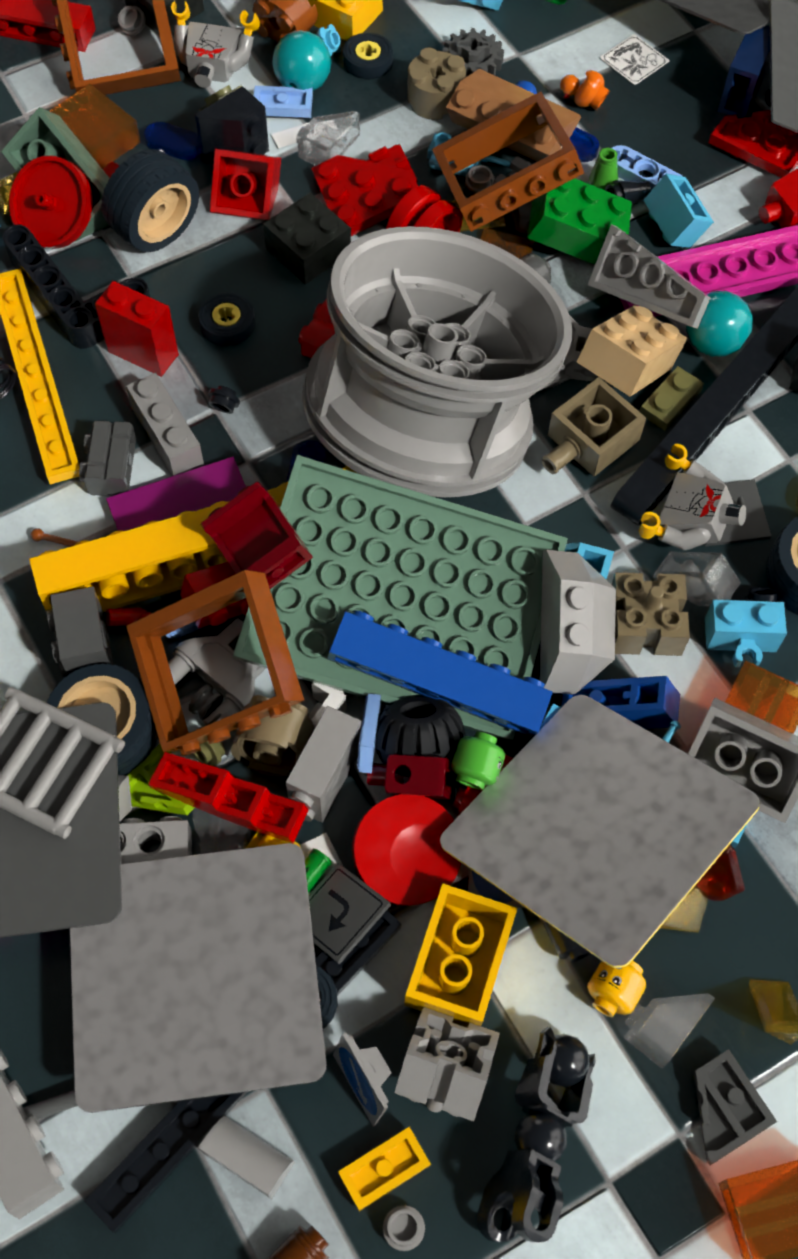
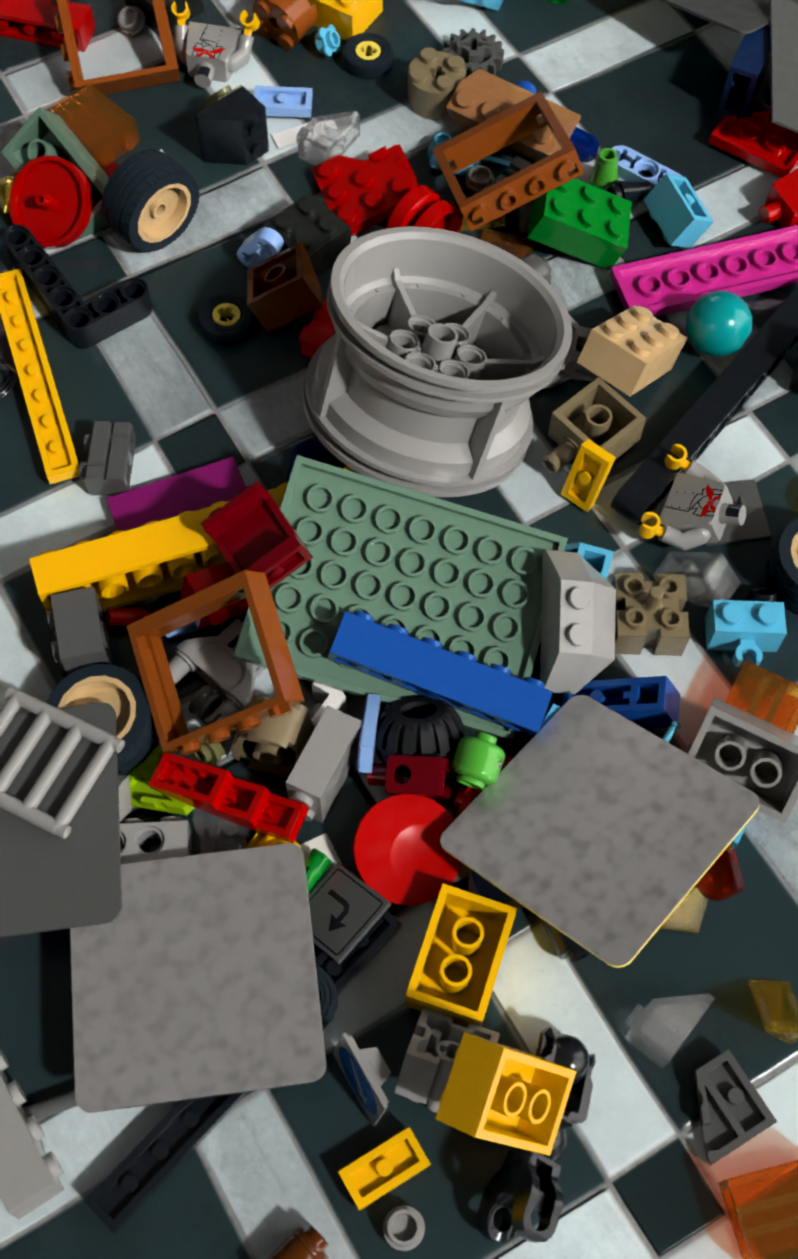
dark orange hinge [31,528,78,547] -> none
red brick [95,280,179,377] -> none
light grey brick [126,373,204,476] -> none
clear blue tile [144,122,200,160] -> none
light grey brick [198,1116,295,1199] -> none
black plate [208,386,240,414] -> none
red slope [210,149,282,220] -> none
teal piece [272,30,331,91] -> none
orange animal [560,70,610,110] -> none
light grey wing [587,224,710,329] -> none
yellow head [587,961,646,1017] -> none
white sticker [600,34,669,85] -> none
olive plate [639,366,704,431] -> none
none -> light blue beam [237,227,284,268]
none -> reddish brown slope [247,242,322,333]
none -> yellow brick [435,1032,577,1156]
none -> yellow plate [560,439,616,512]

